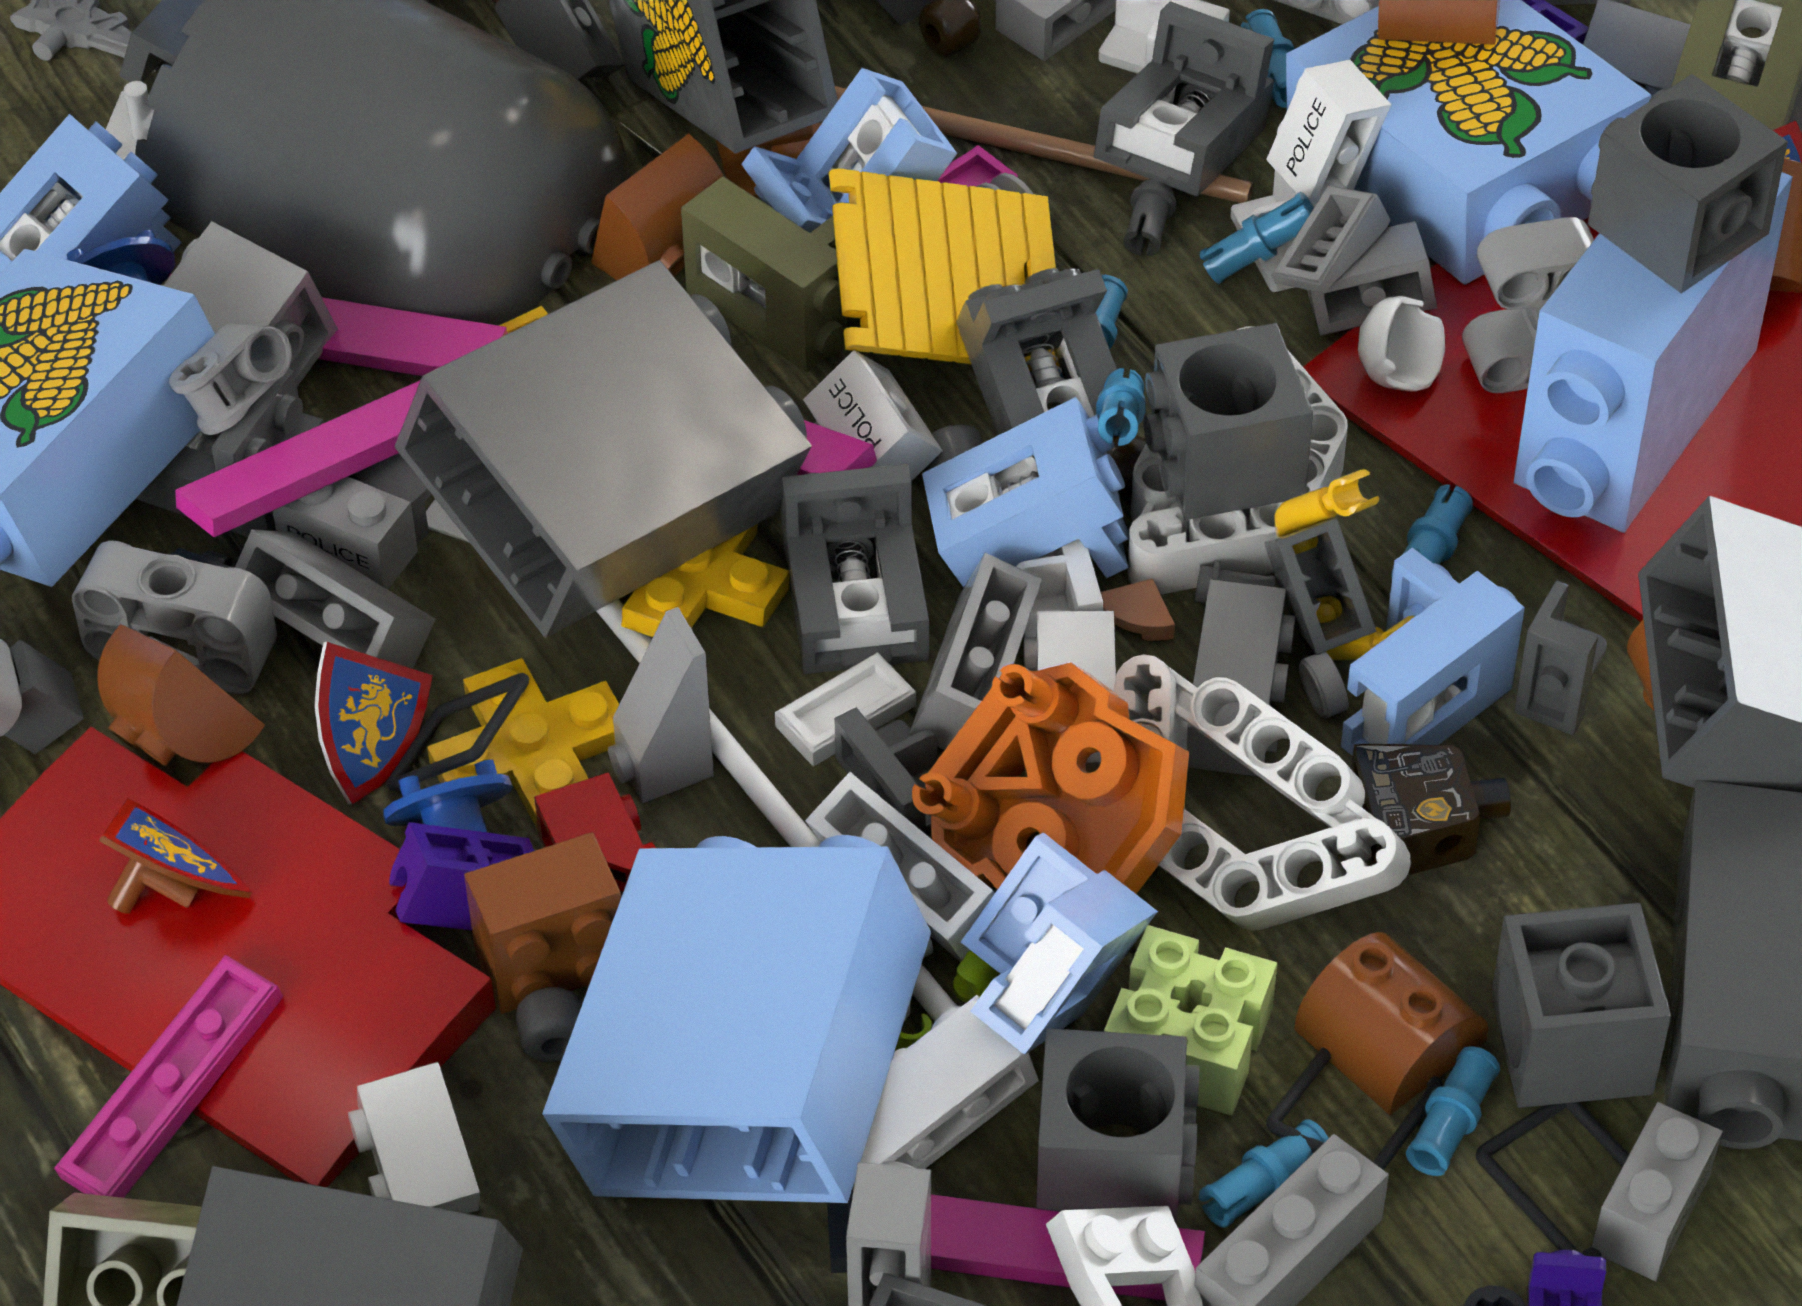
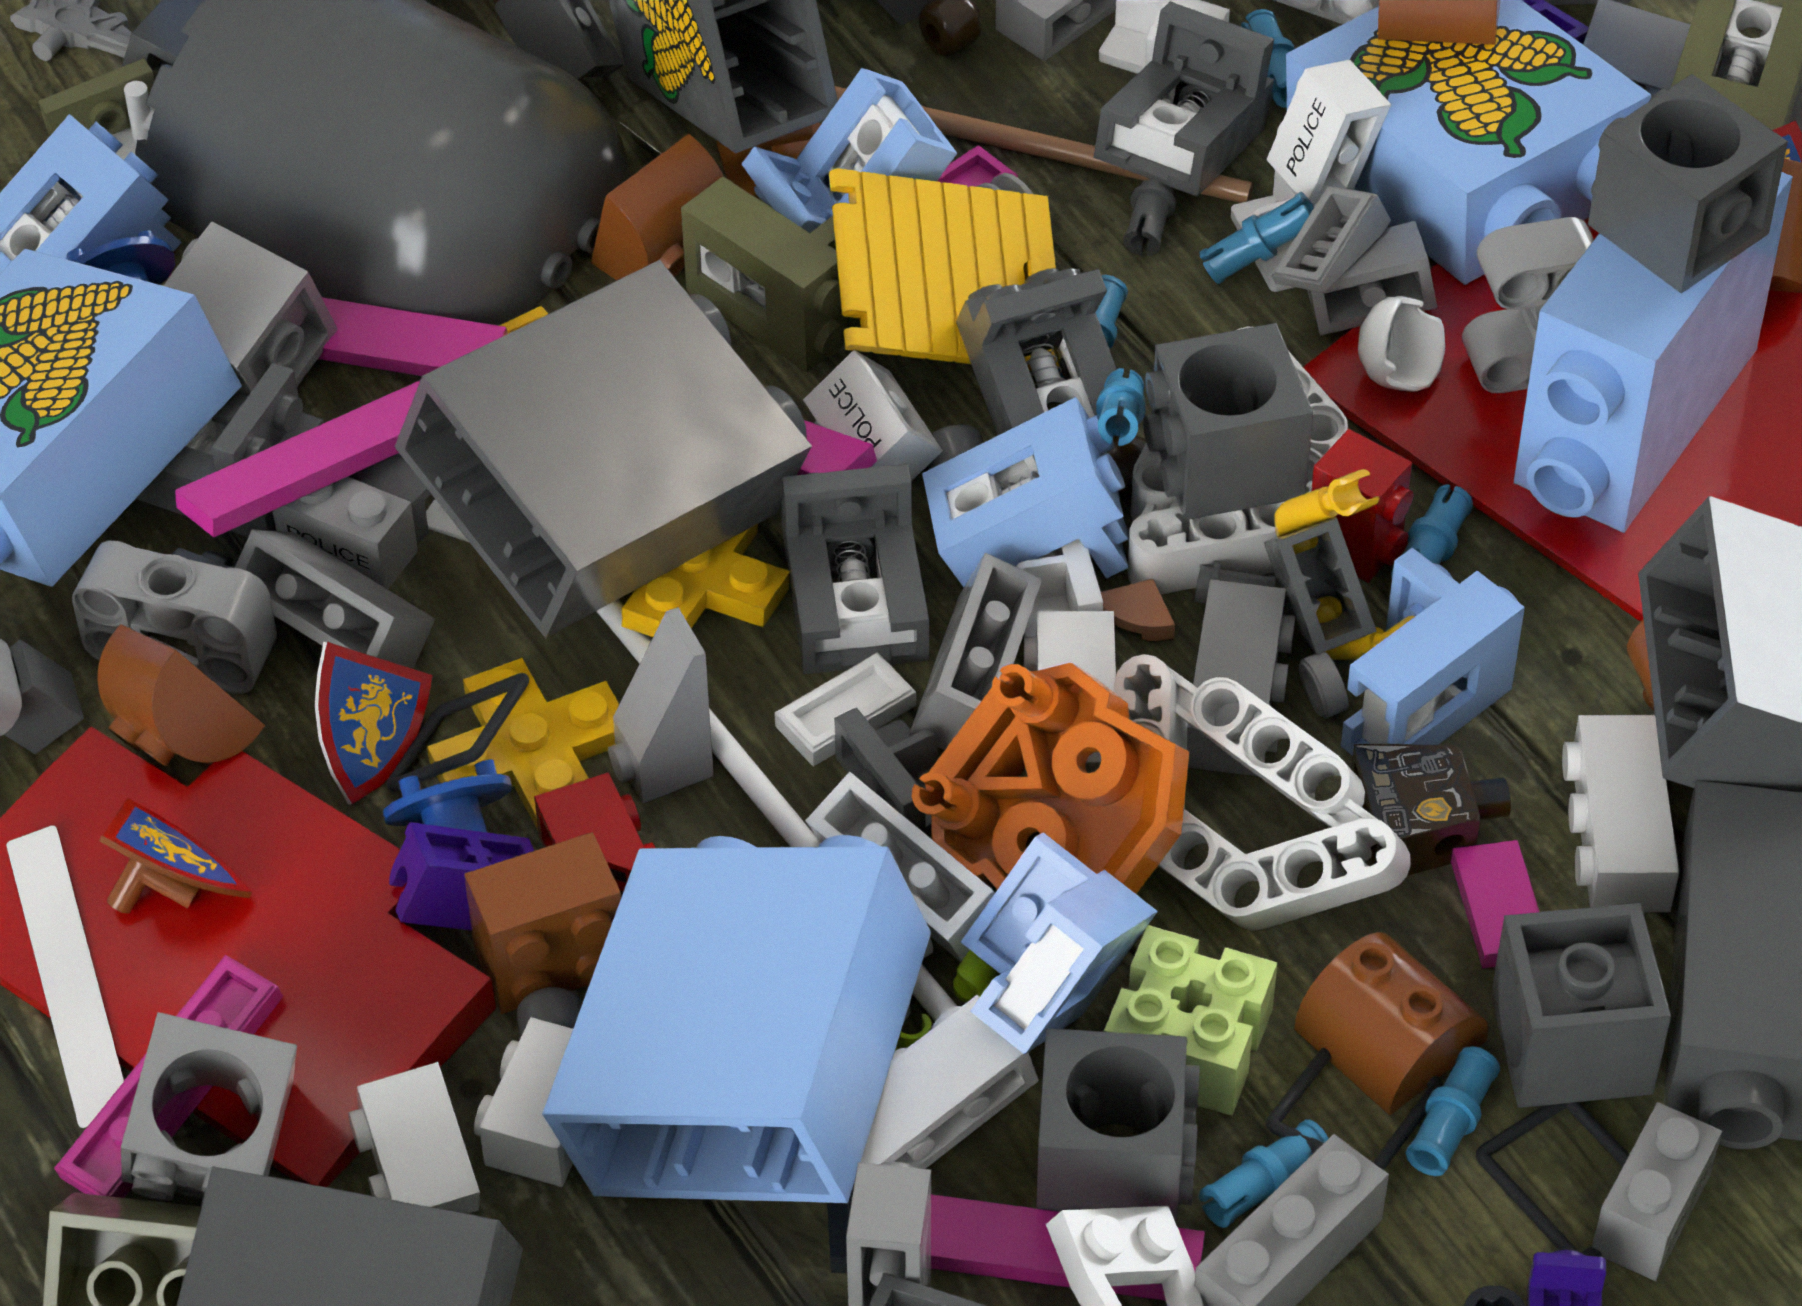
light grey piece [169,323,292,435] -> none
dark grey panel [1514,580,1607,736] -> none
none -> white sticker [7,825,124,1128]
none -> olive plate [38,58,155,137]
none -> light grey brick [121,1012,297,1207]
none -> white brick [474,1017,573,1187]
none -> red brick [1311,429,1414,583]
none -> dark pink tile [1451,840,1540,969]
none -> white brick [1562,715,1679,912]

